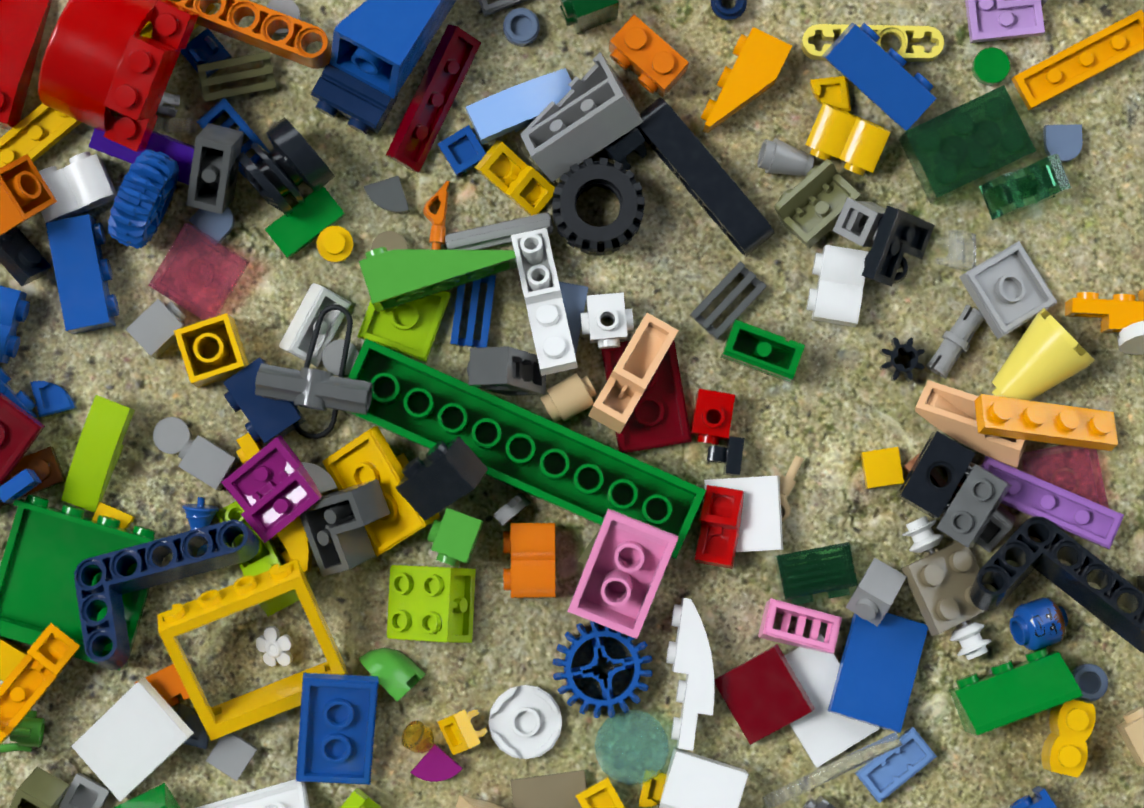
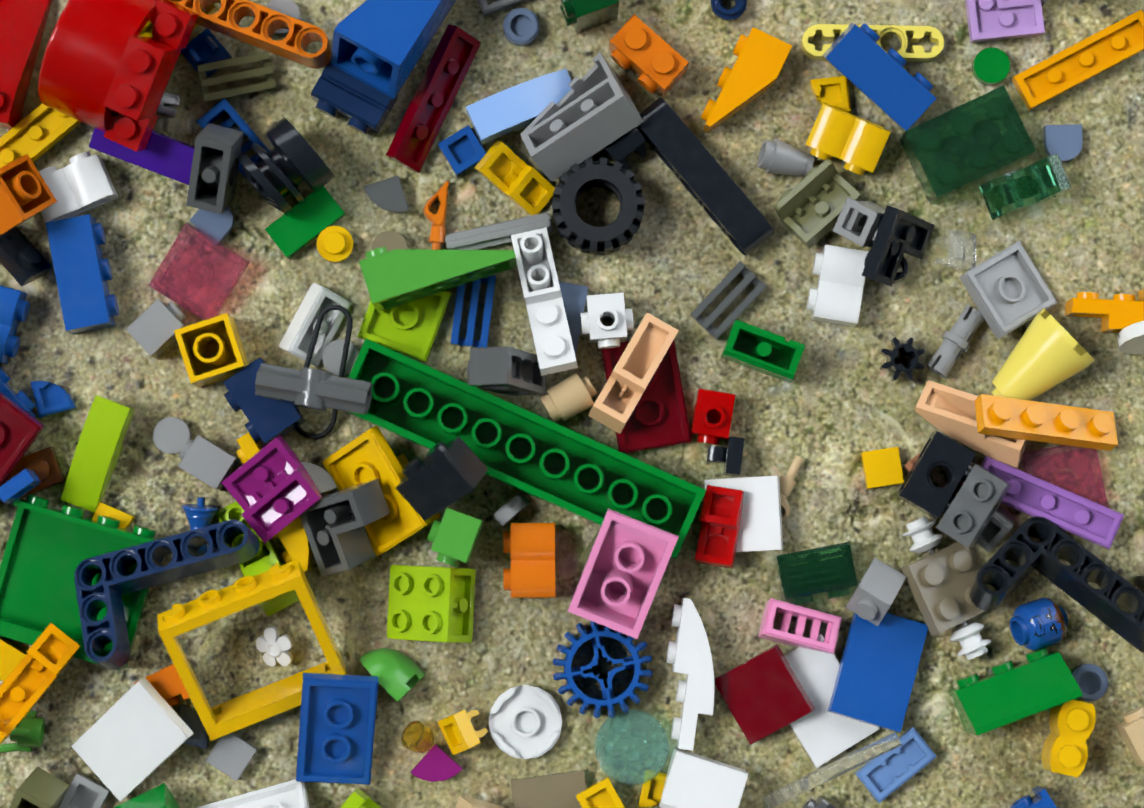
blue gear [108,149,179,249] -> none

